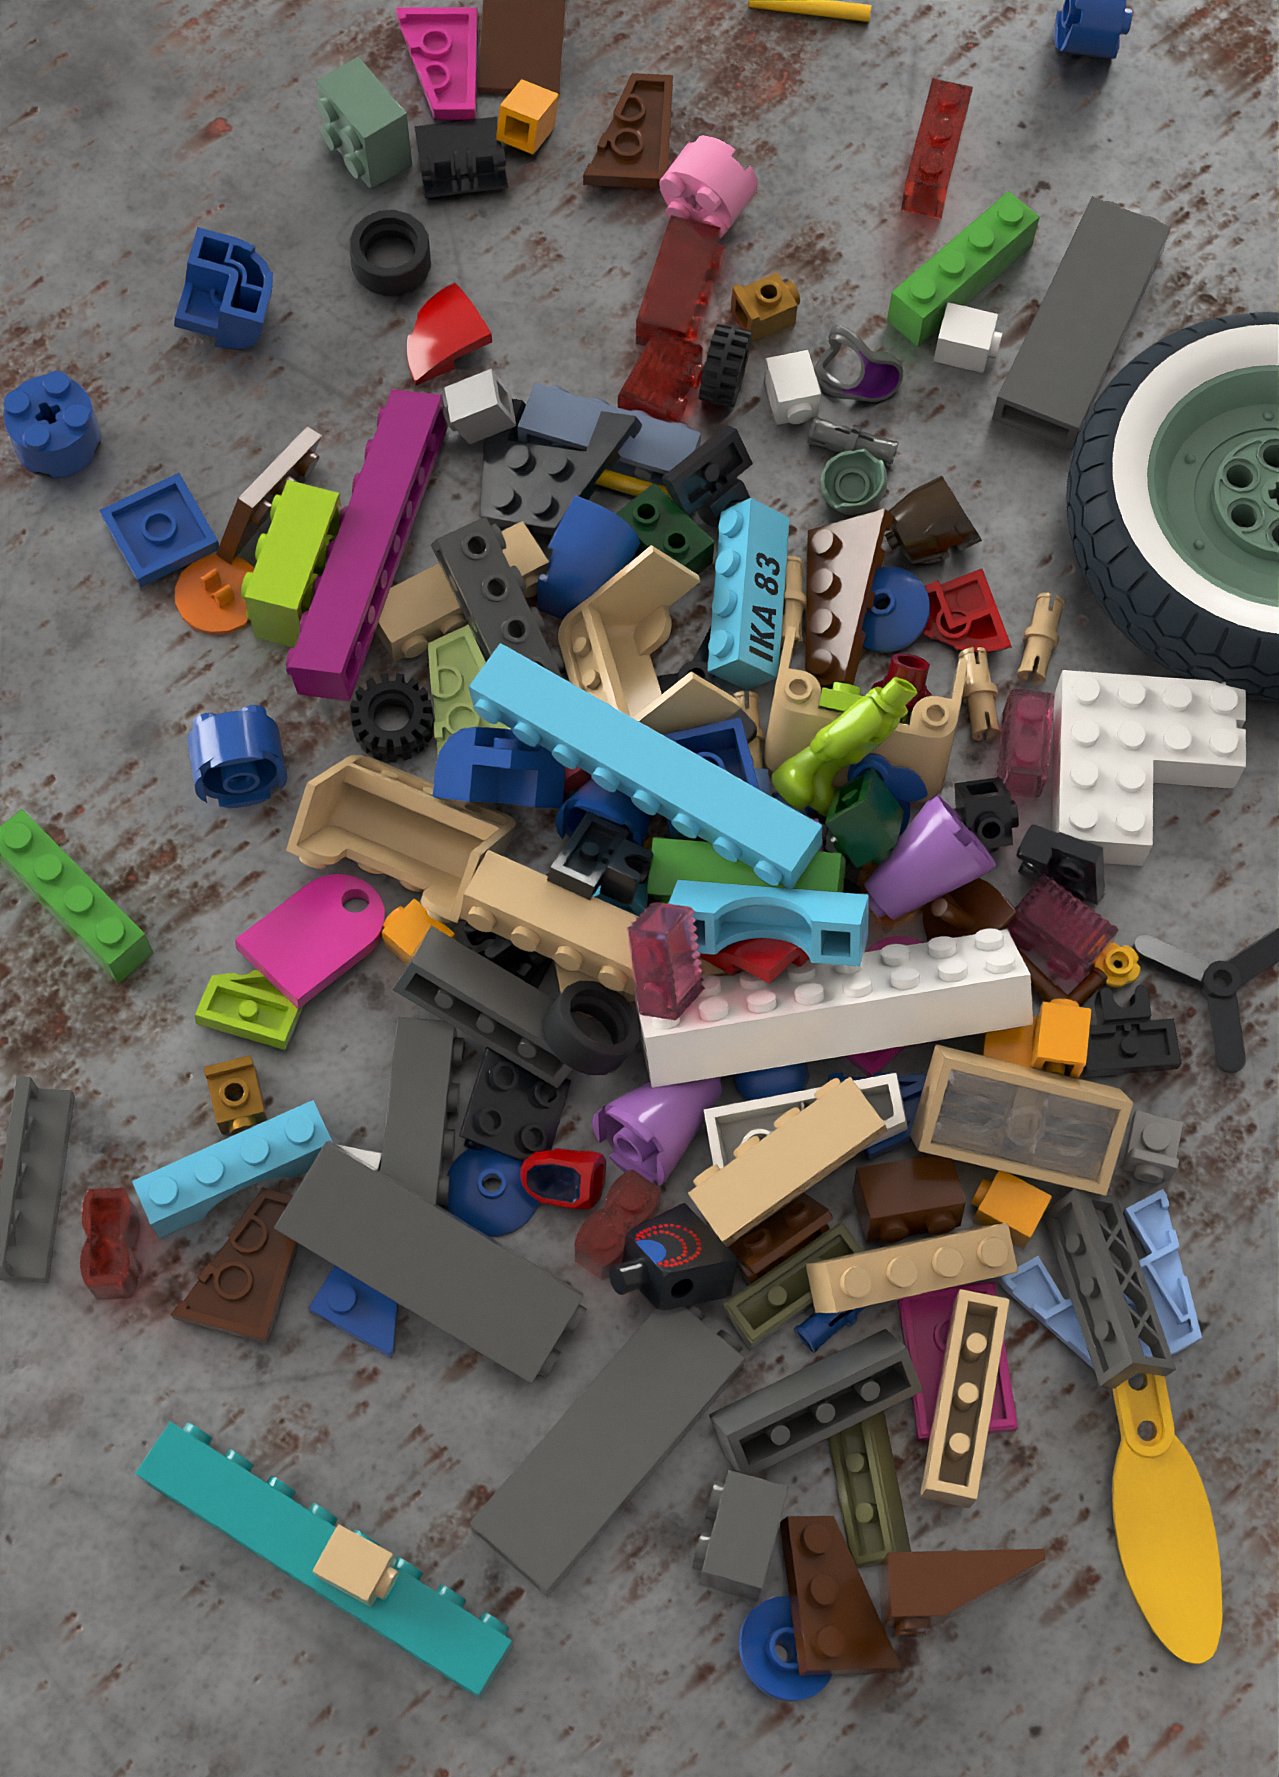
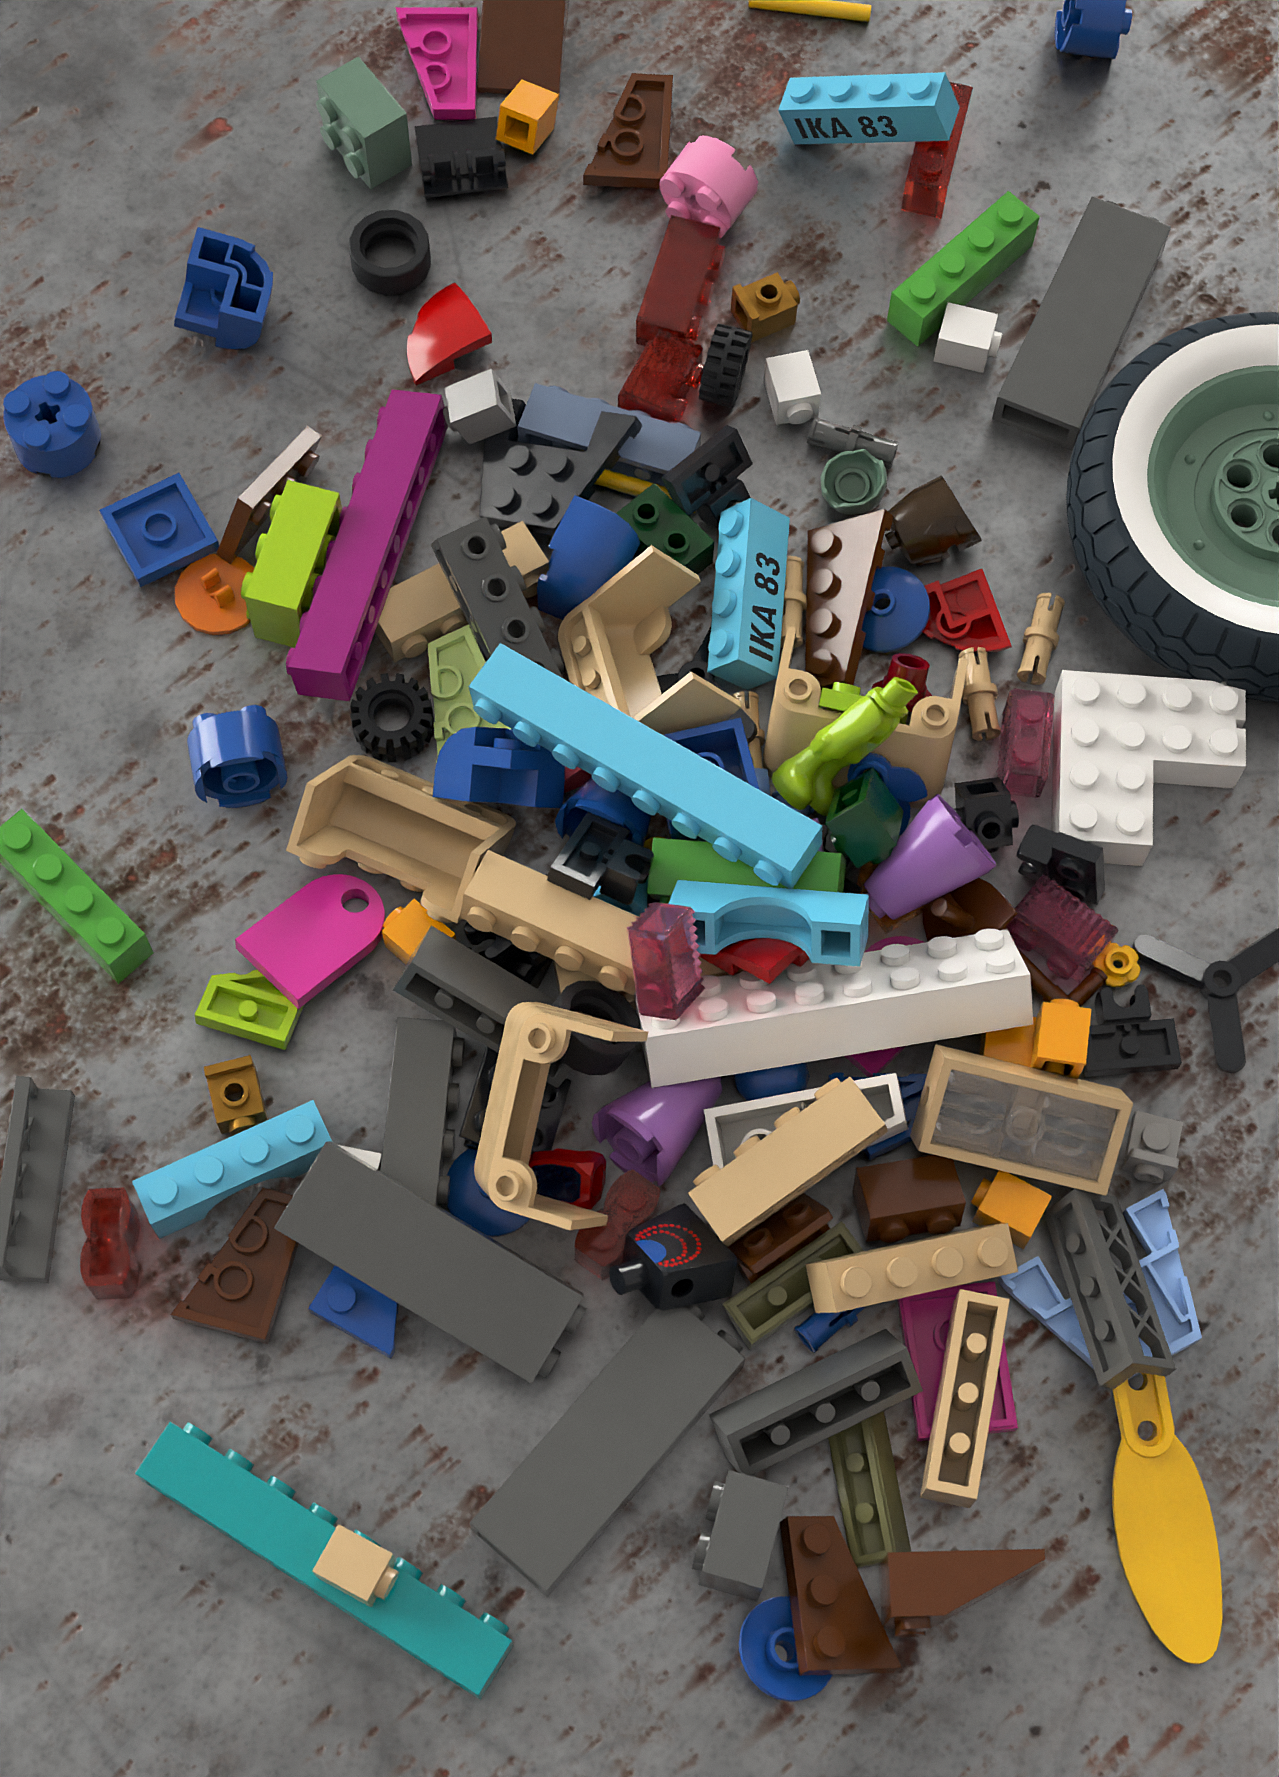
dark grey piece [814,325,903,402] -> none
none -> tan windscreen [474,1002,649,1230]
none -> medium azure brick [778,72,960,144]

